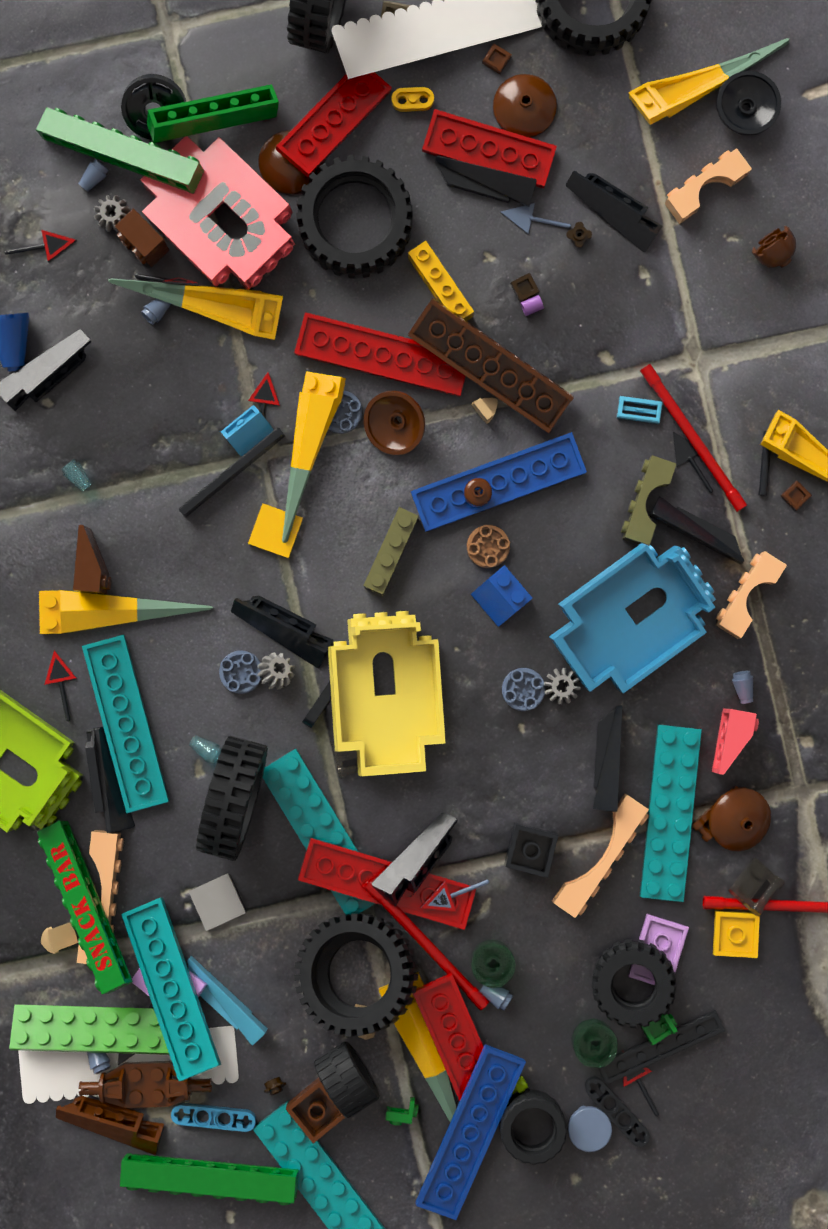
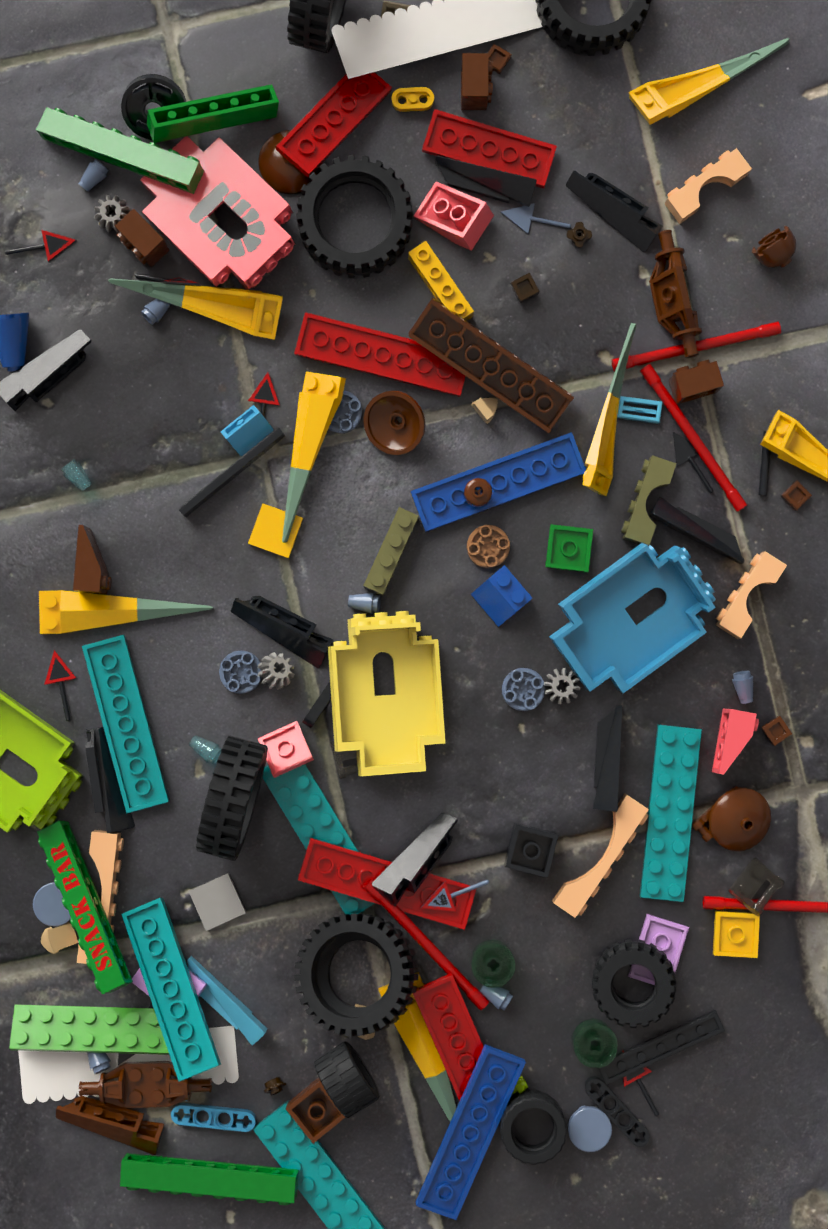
green bracket [385,1097,418,1125] -> none
reddish brown dish [493,74,557,138] -> none
medium lavender hinge [520,295,544,316] -> none
green bracket [640,1014,678,1045] -> none
black dish [716,71,781,135] -> none
none -> sand blue tile [33,882,71,926]
none -> tile [258,721,314,778]
none -> sand blue cone [348,593,381,614]
none -> coral slope [413,182,494,251]
none -> reddish brown brick [461,53,493,110]
none -> green plate [545,524,593,572]
none -> yellow plate [582,323,636,496]
none -> red piece [611,321,781,372]
none -> reddish brown plate [649,230,702,358]
none -> reddish brown brick [669,360,724,405]
none -> reddish brown plate [761,716,792,746]

